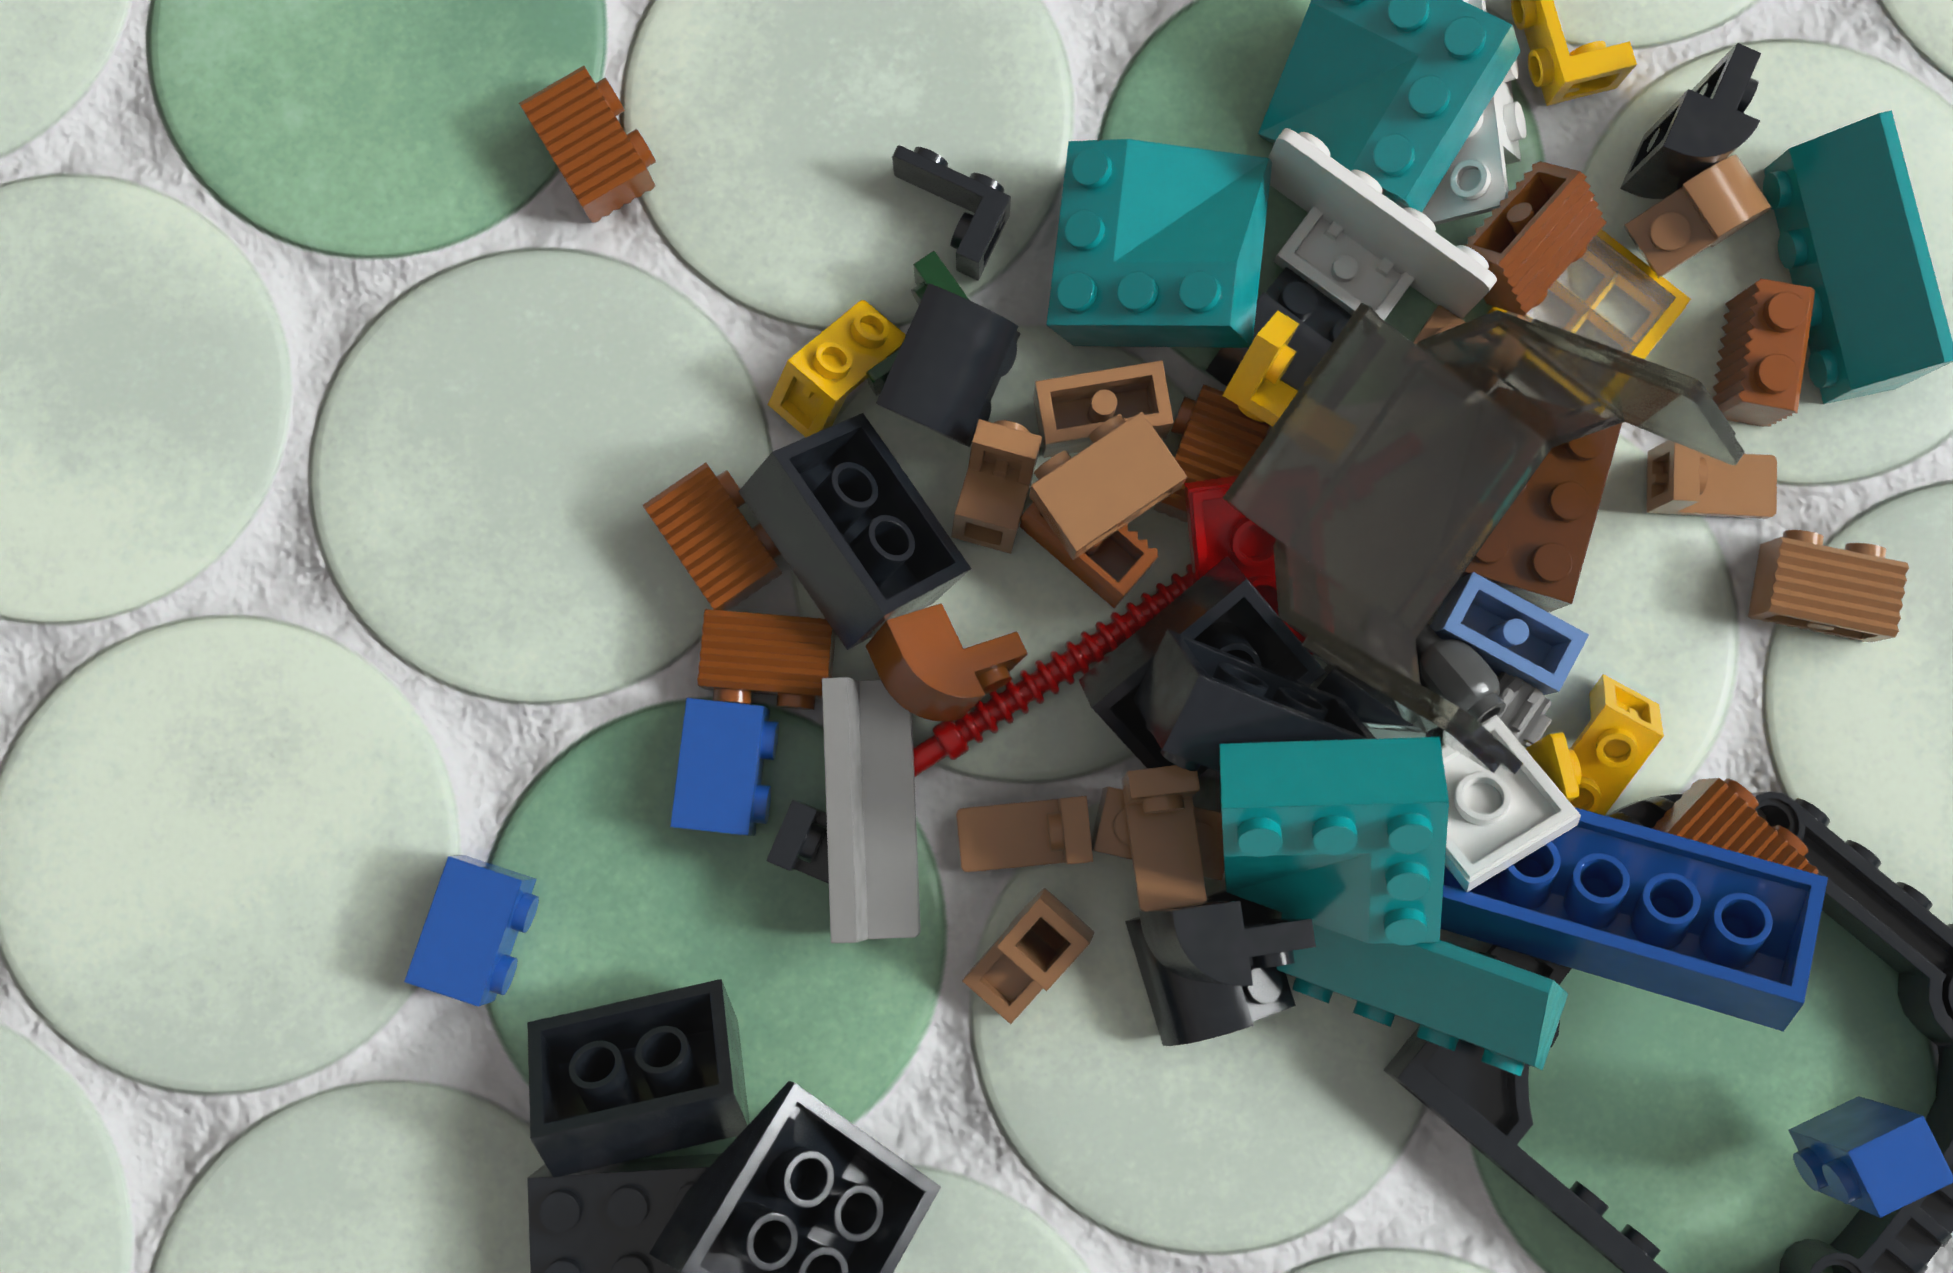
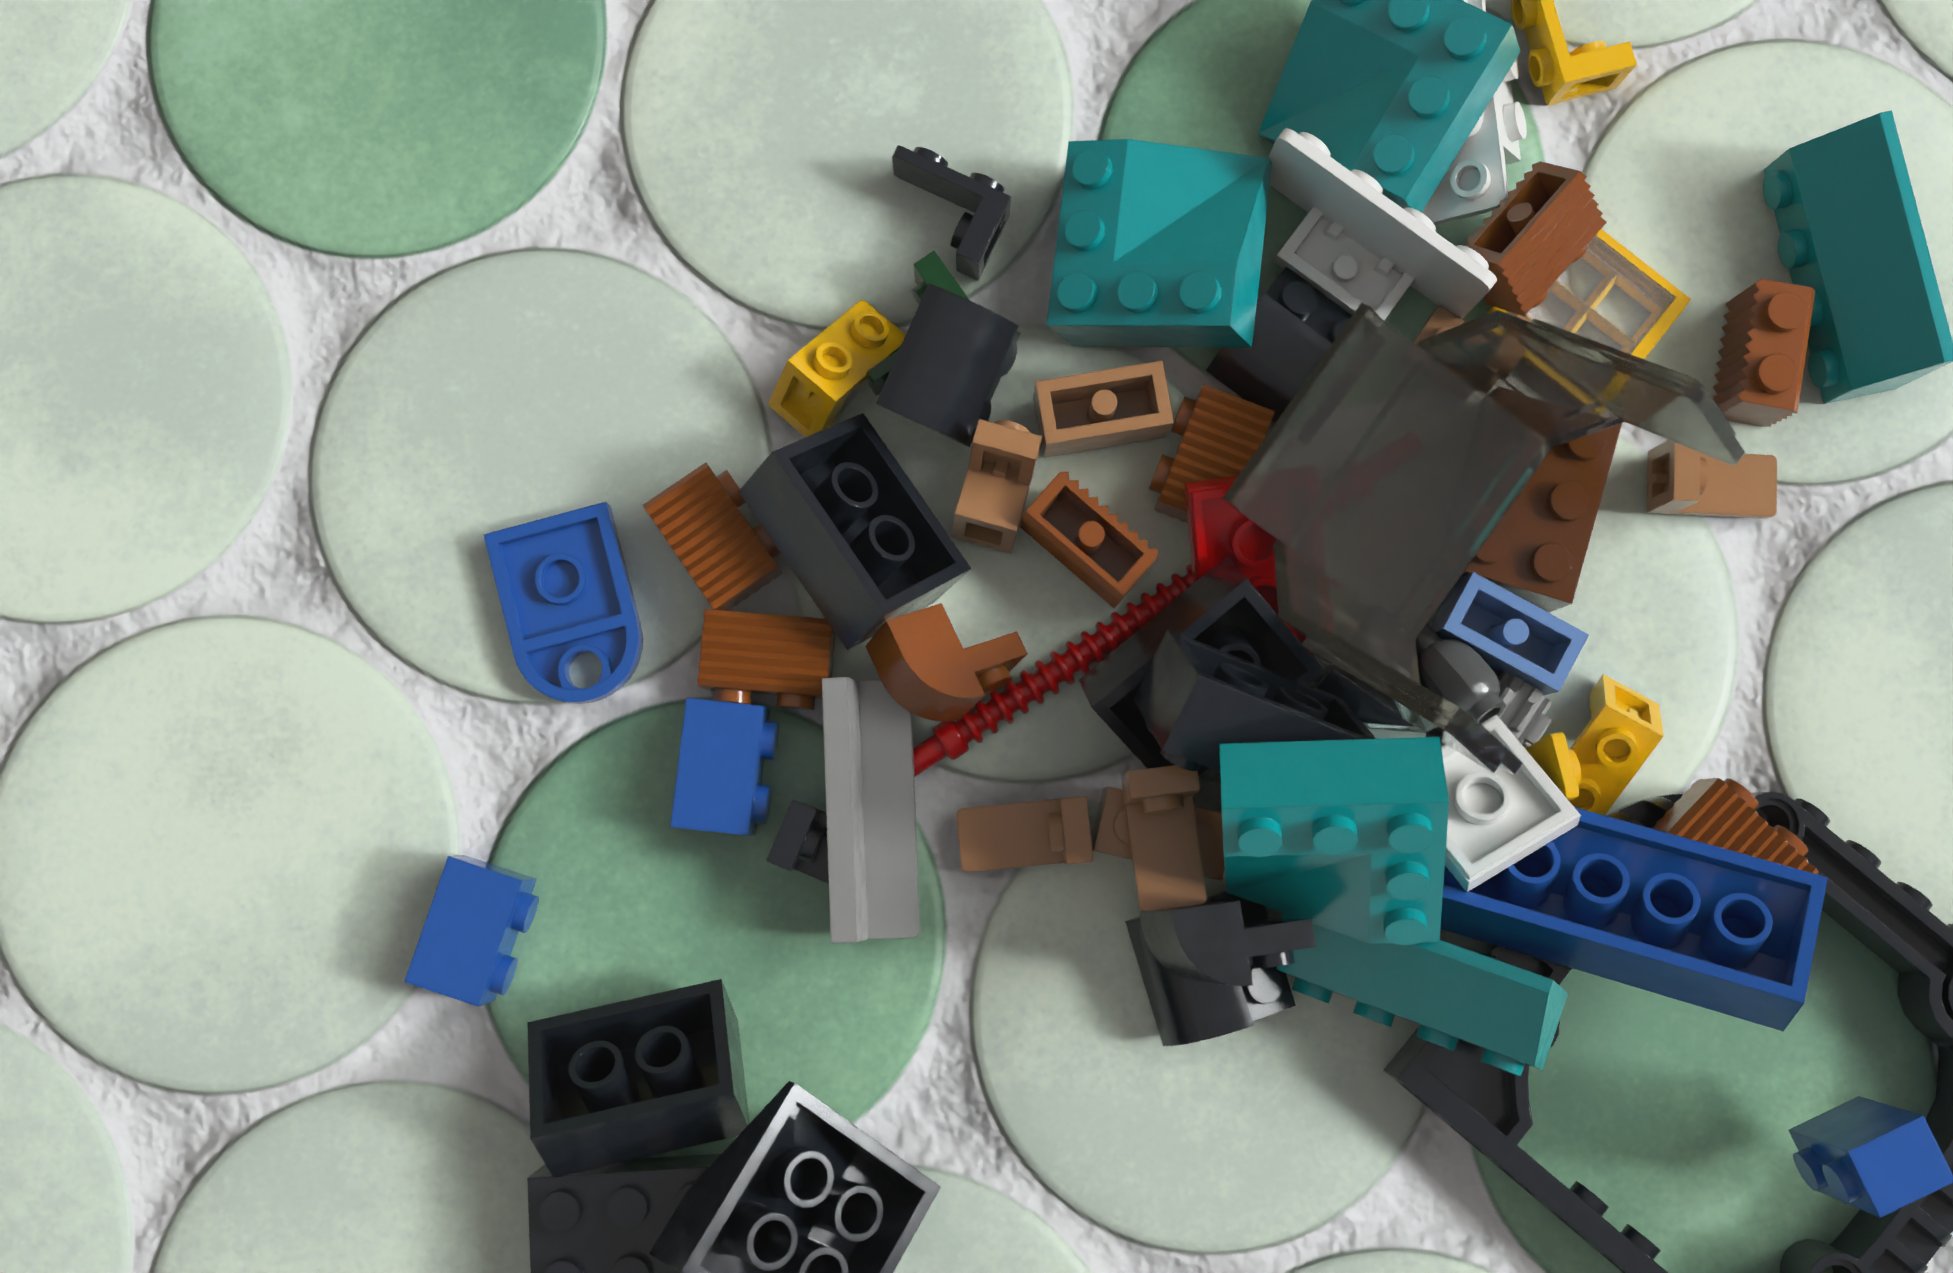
dark orange brick [519,66,656,223] -> none
medium nougat brick [962,888,1094,1024] -> none
medium nougat brick [1029,411,1187,560] -> none
yellow bracket [1222,311,1356,463] -> none
black brick [1620,43,1761,199] -> none
medium nougat brick [1624,154,1771,279] -> none
medium nougat brick [1748,530,1909,642] -> none
none -> blue tile [483,502,643,704]

